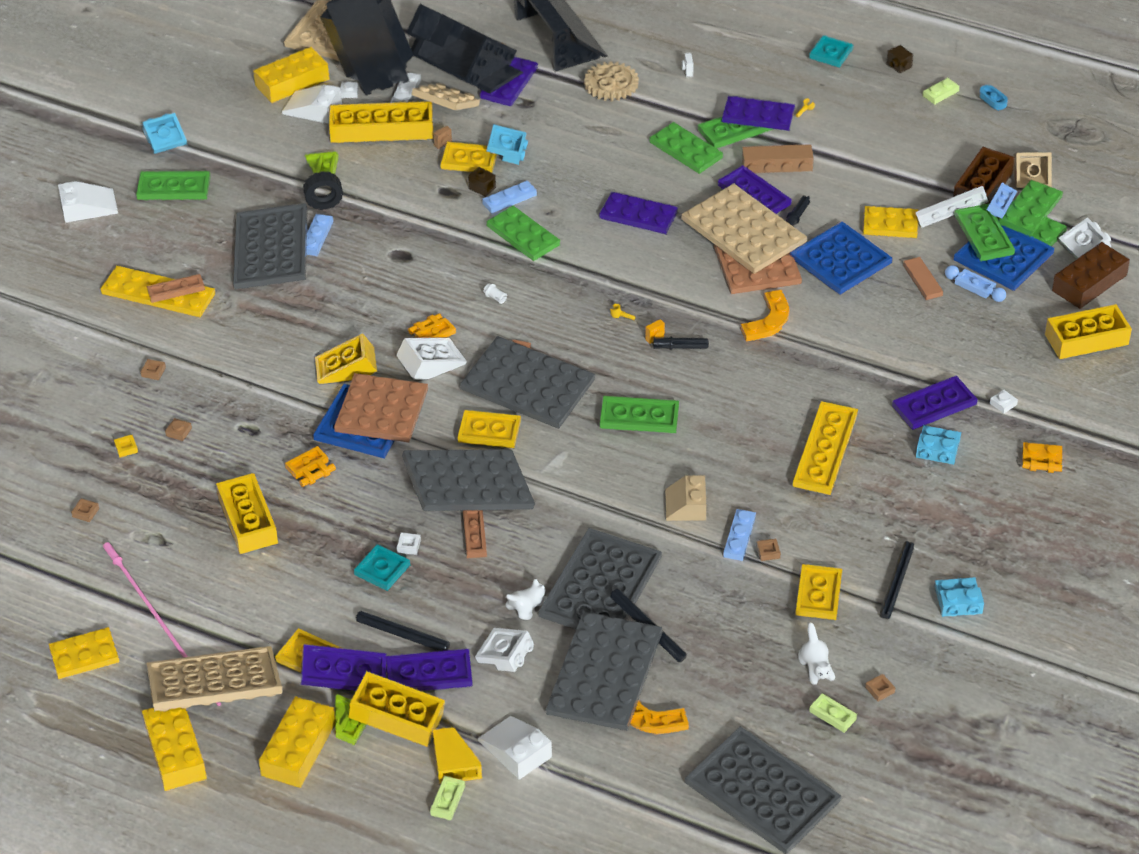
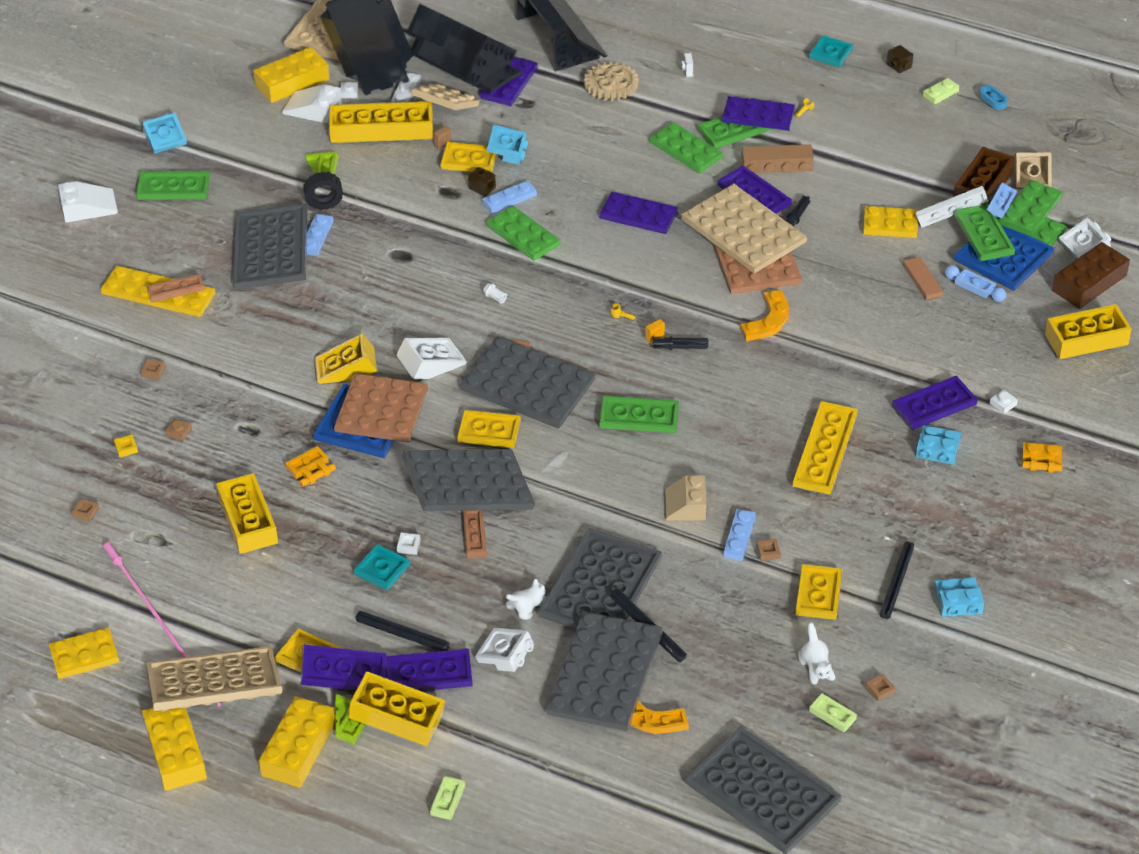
light orange plate [408,313,456,338] -> none
yellow slope [433,727,482,784] -> none
white slope [478,716,552,780] -> none
blue plate [790,221,892,295] -> none

